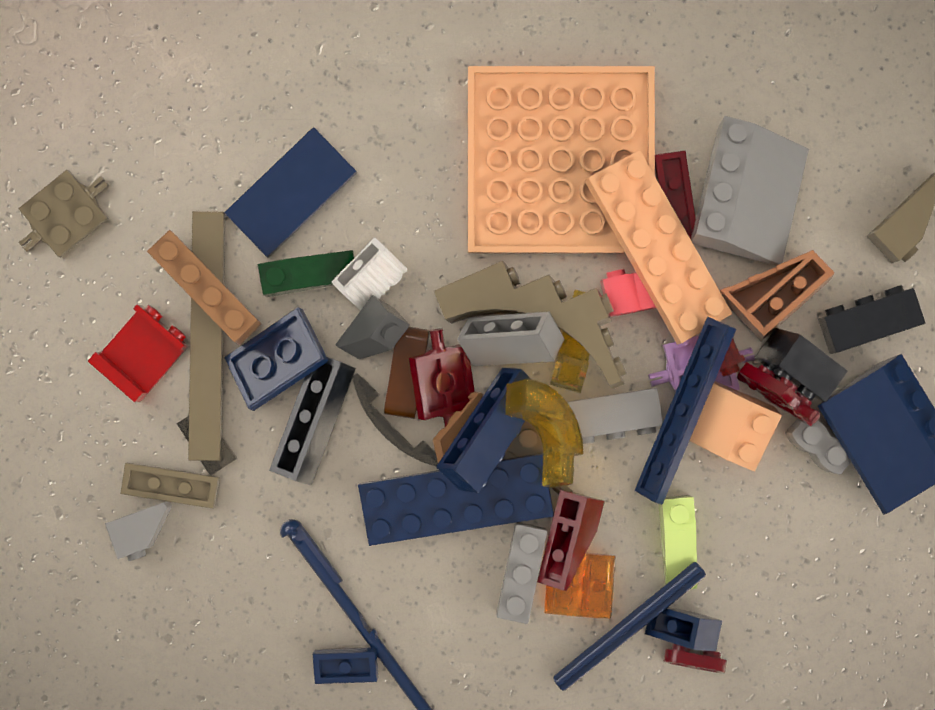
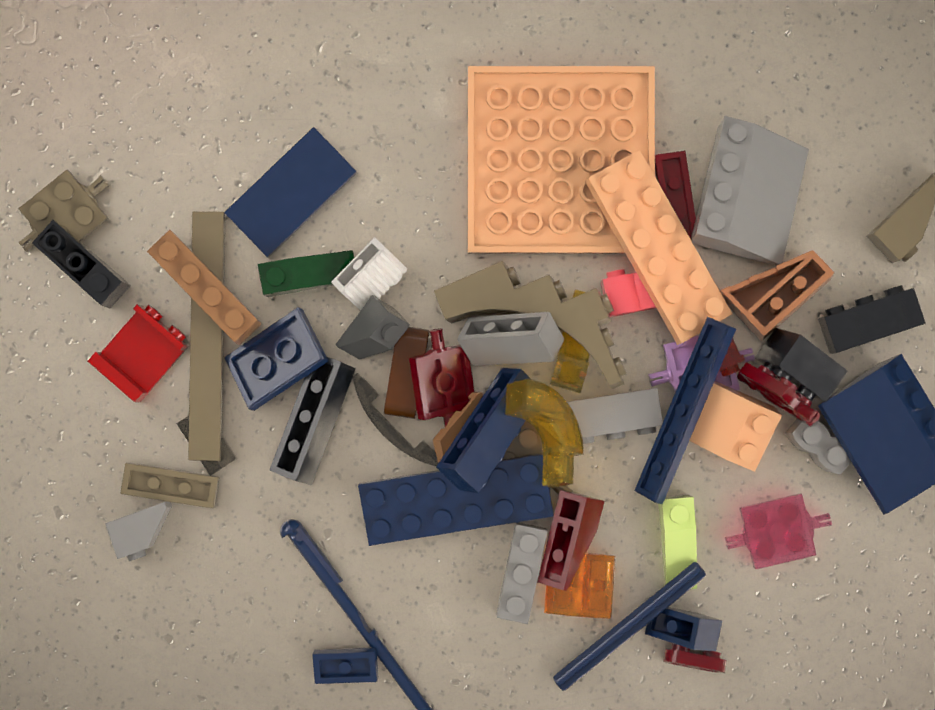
none -> black slope [32,220,131,308]
none -> clear pink plate [725,493,832,569]

